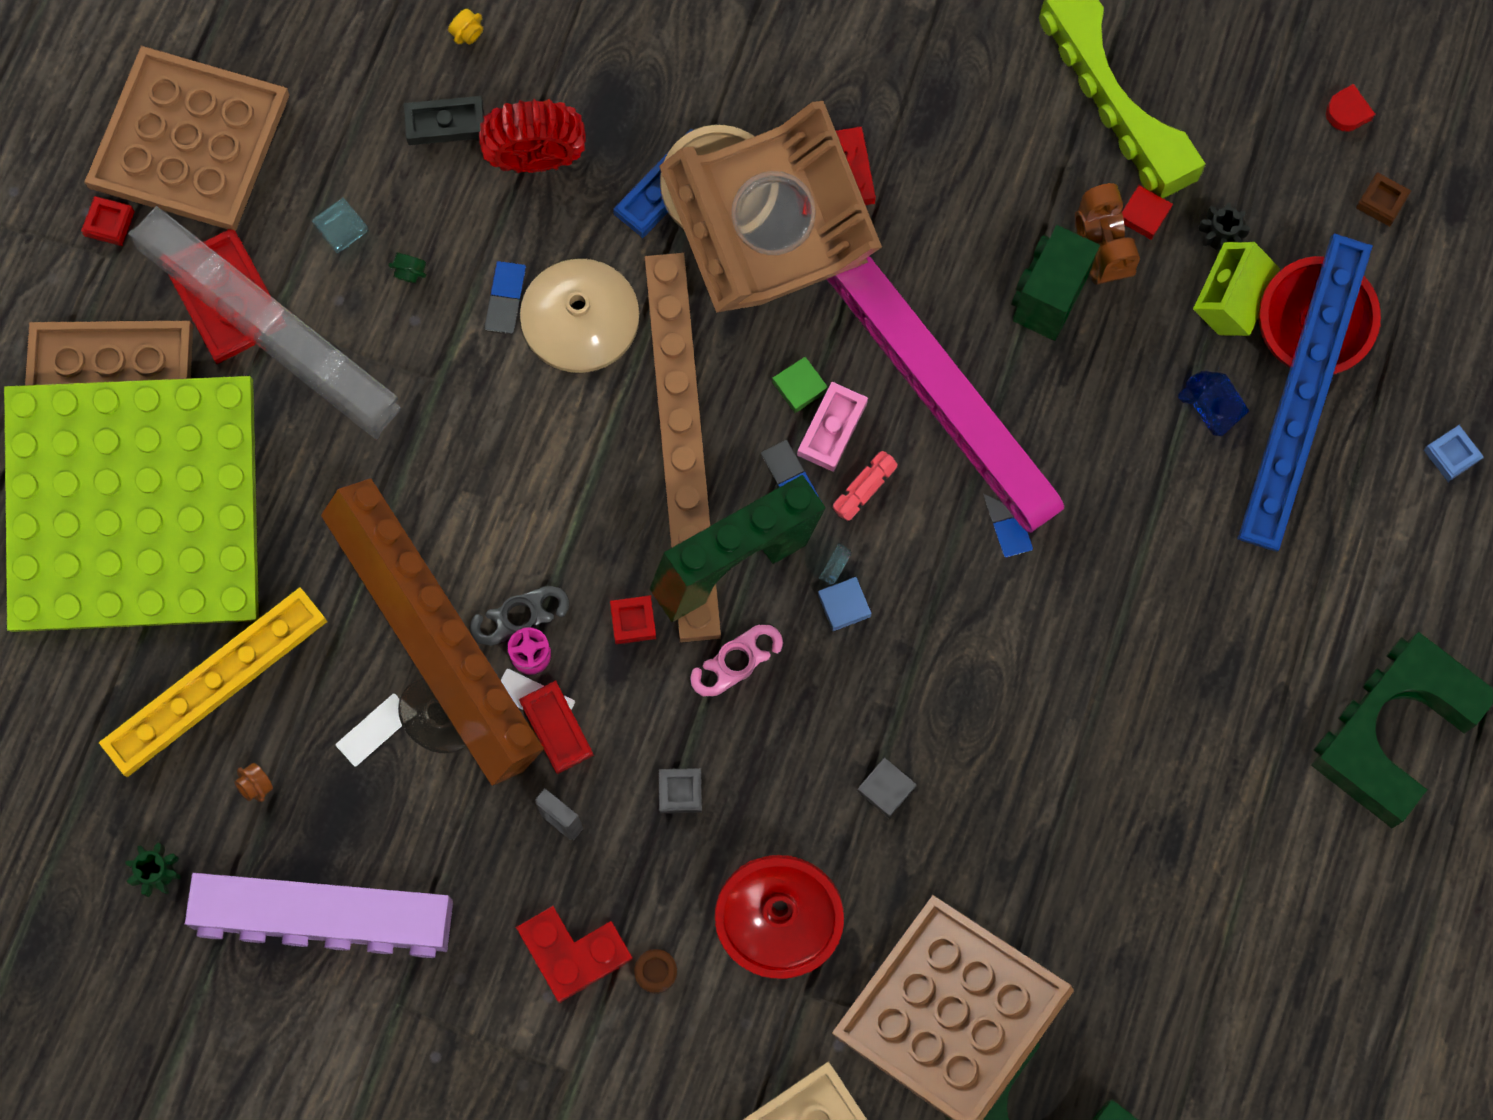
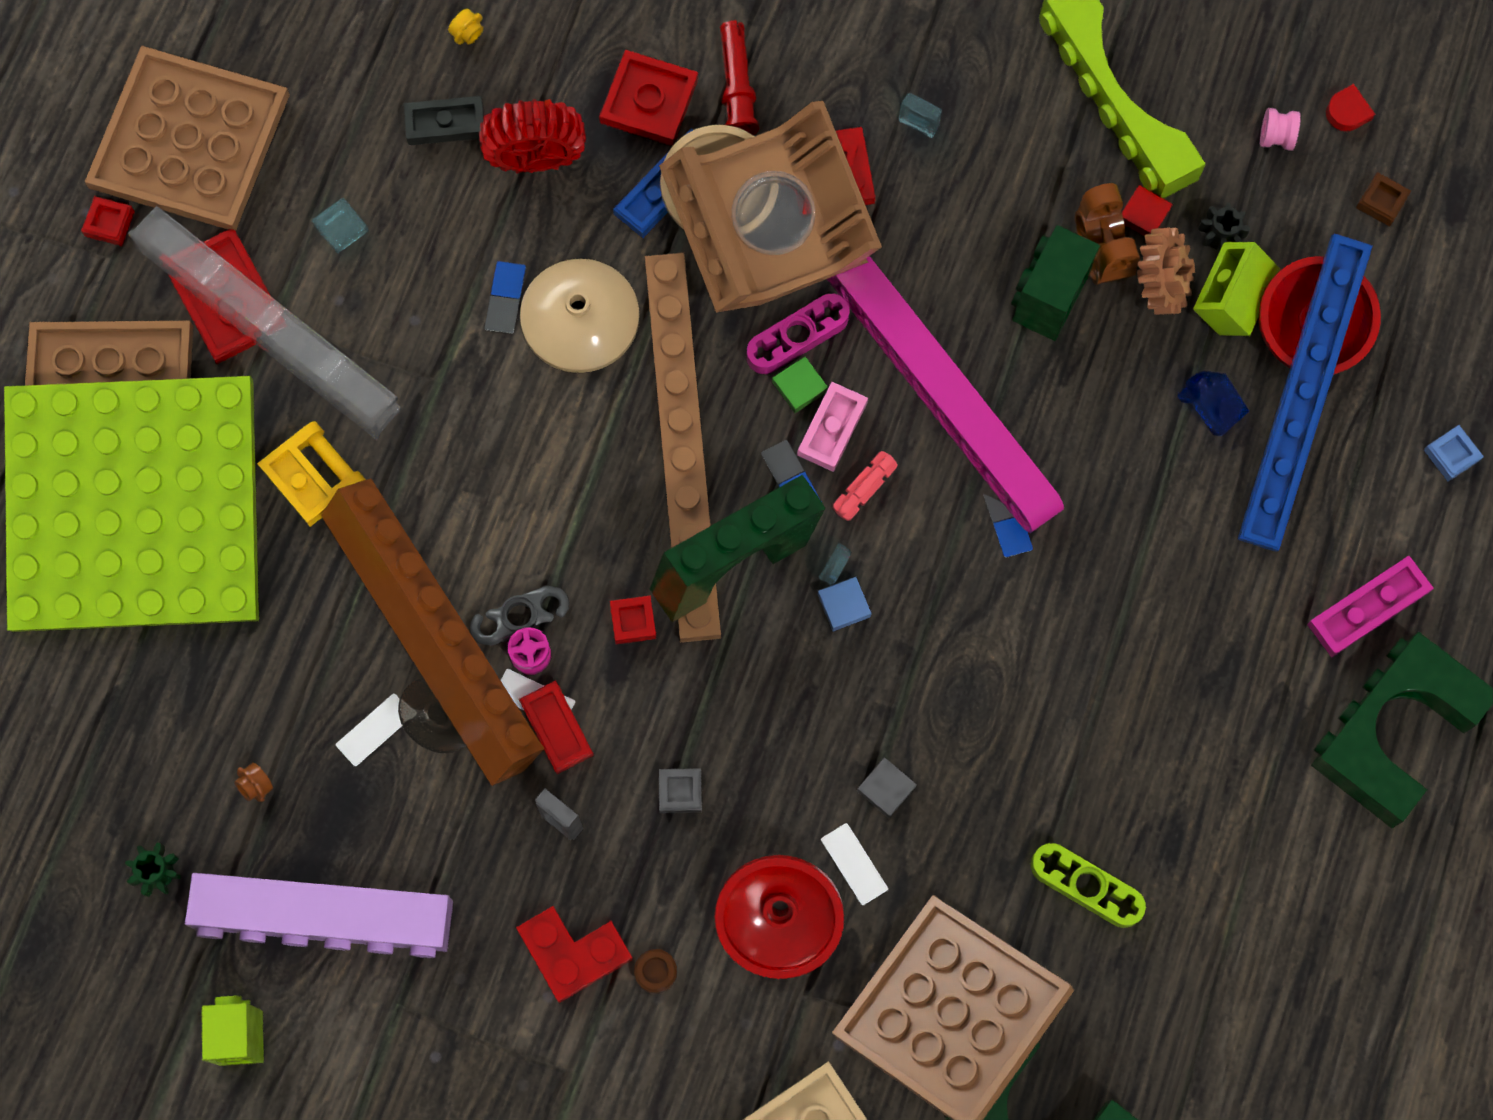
yellow plate [99,587,328,777] -> none
dark green plate [388,253,426,284] -> none
bright pink piece [690,625,783,696] -> none
none -> lime brick [202,996,264,1066]
none -> yellow plate [257,421,366,527]
none -> red plate [599,50,699,146]
none -> red pin [720,21,759,135]
none -> dark pink beam [747,294,850,374]
none -> white sticker [821,823,888,905]
none -> clear light blue tile [899,93,942,138]
none -> lime beam [1031,843,1146,928]
none -> nougat gear [1137,228,1195,315]
none -> bright pink wheel [1260,108,1300,151]
none -> dark pink plate [1307,556,1434,658]

